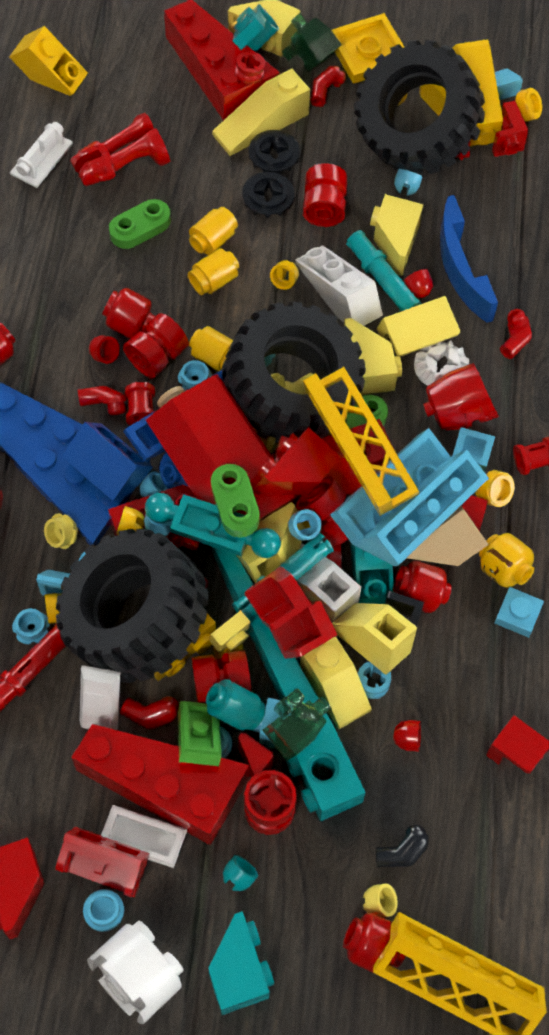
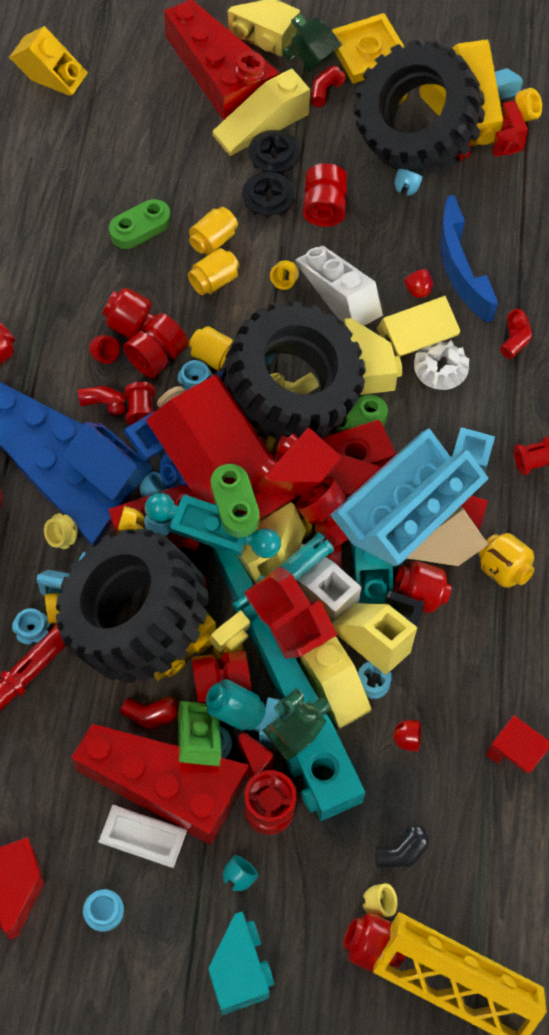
white hinge [10,122,73,188] -> none
red hinge [55,827,150,897] -> none
red piece [70,112,170,186] -> none
white tile [80,665,121,730] -> none
white brick [87,921,183,1024] -> none
teal plate [232,4,279,52] -> none
medium azure hinge [288,509,321,541] -> none
yellow fence [303,367,419,516] -> none
teal pin [346,230,422,311] -> none
light yellow slope [370,194,423,276] -> none
red helmet [423,363,499,431] -> none
yellow tile [475,470,515,507] -> none
medium azure plate [494,587,544,638] -> none

